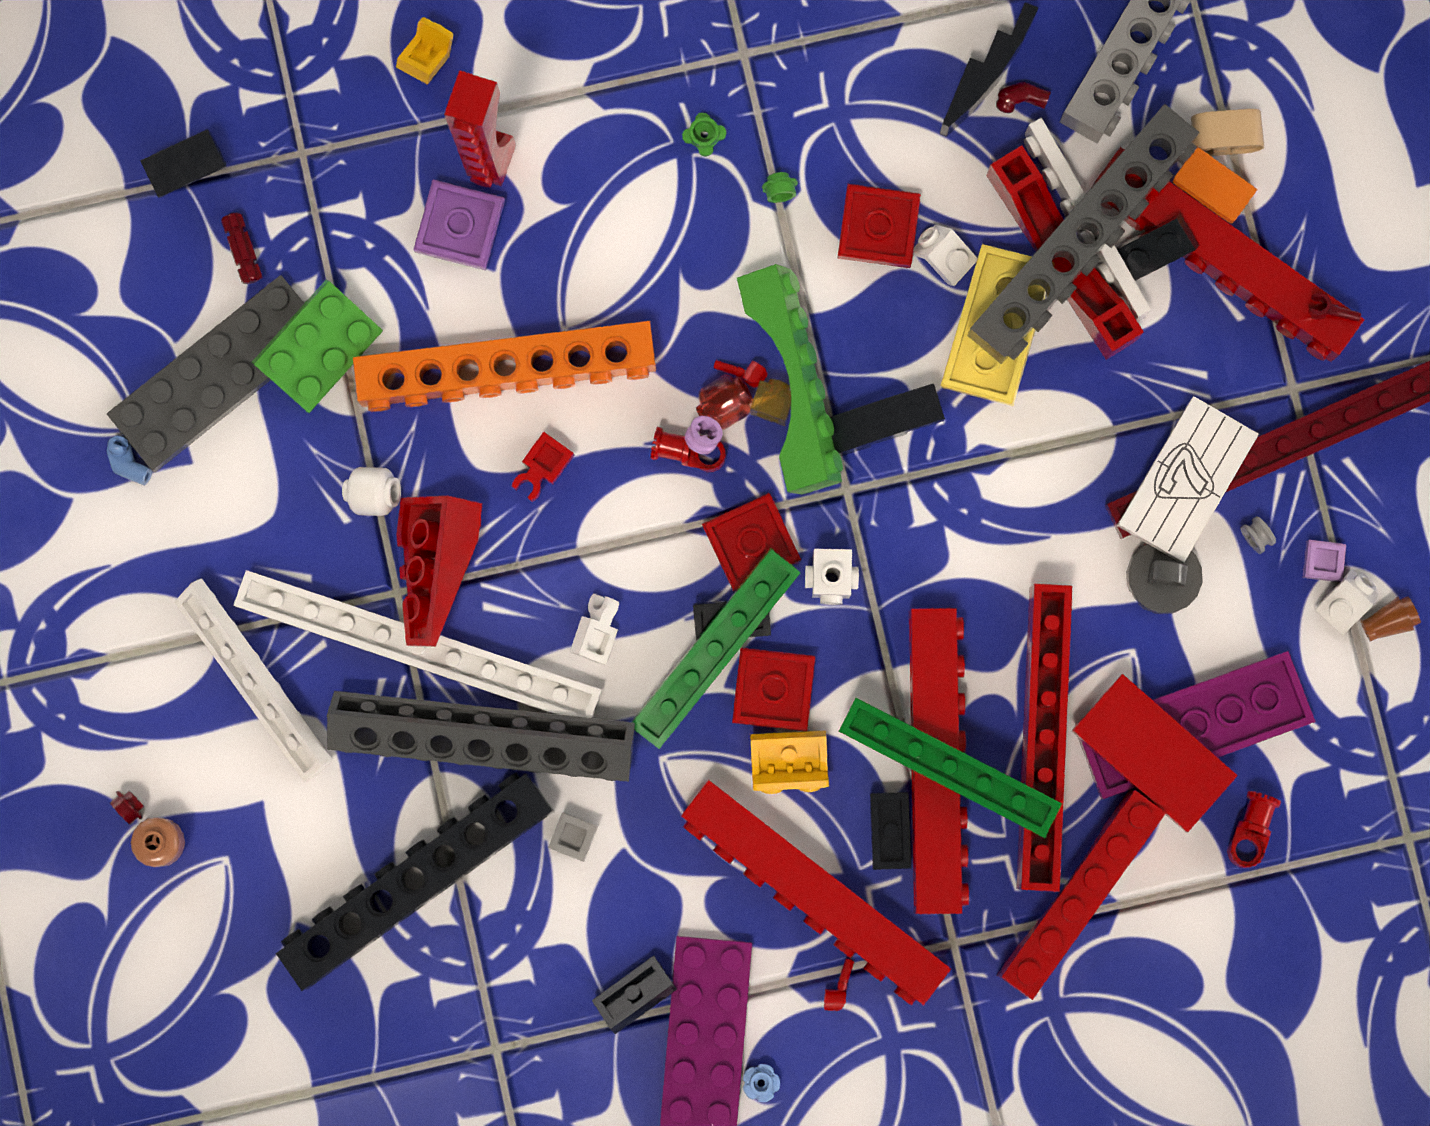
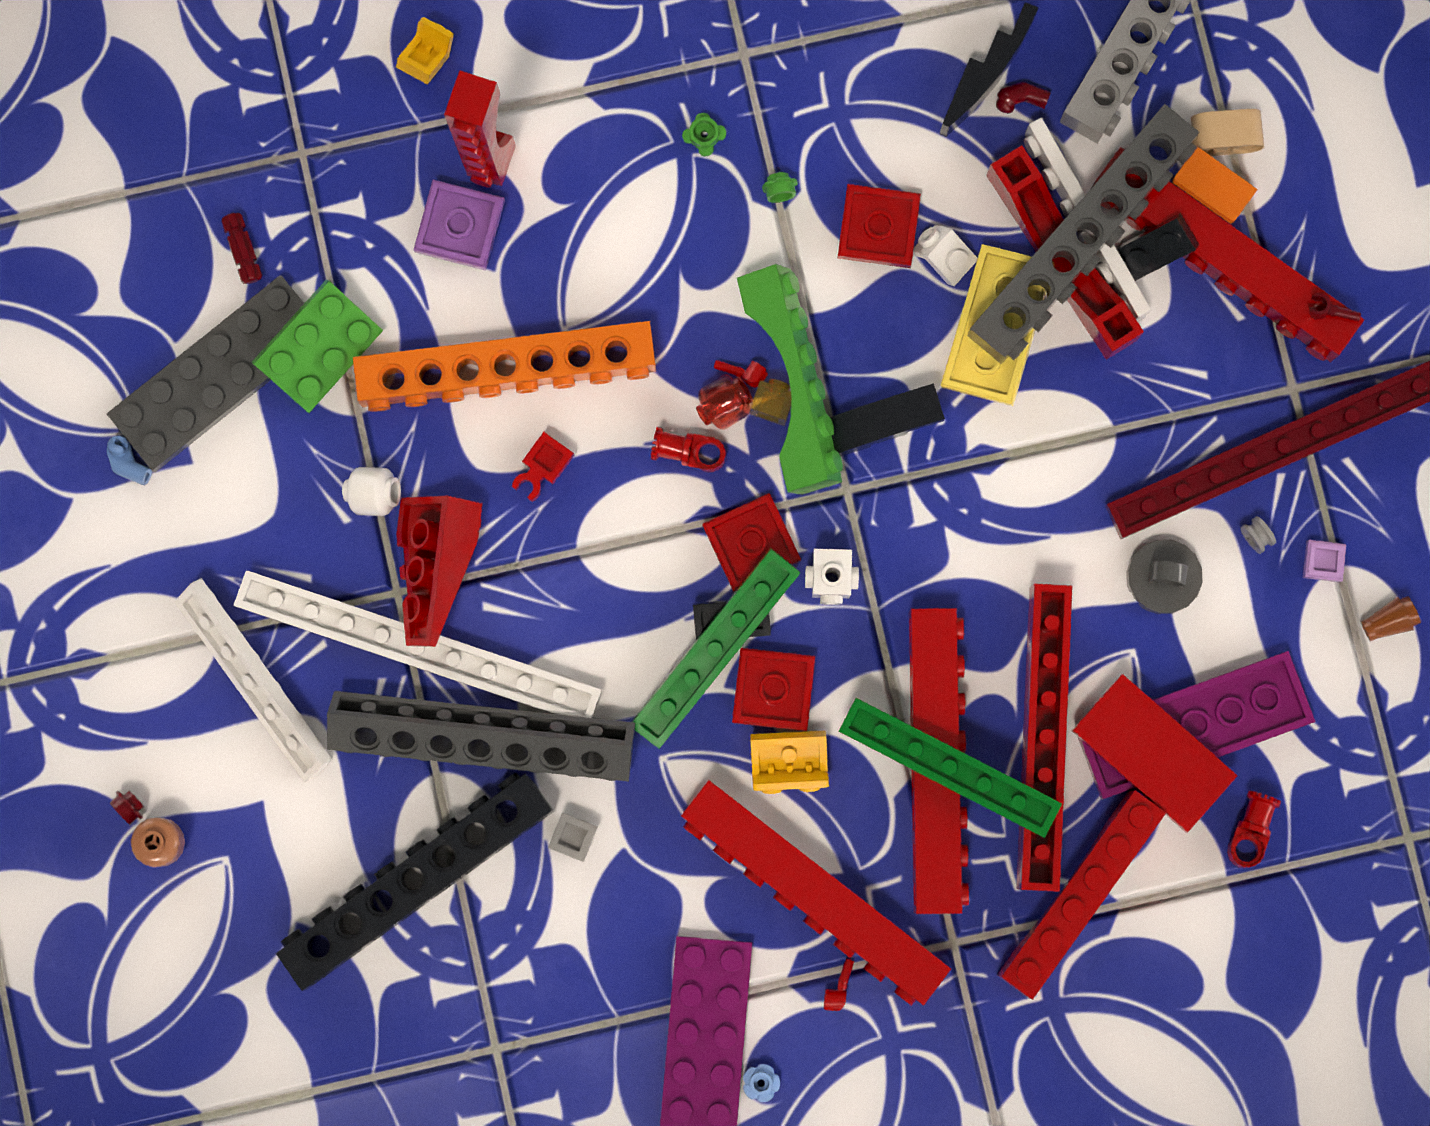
black hinge [140,129,226,198] -> none
white plate [570,594,619,665] -> none
black plate [592,956,677,1034] -> none
lavender bush [685,416,723,454] -> none
black plate [870,792,911,870] -> none
white tile [1117,396,1259,564] -> none
white bracket [1315,570,1379,635] -> none

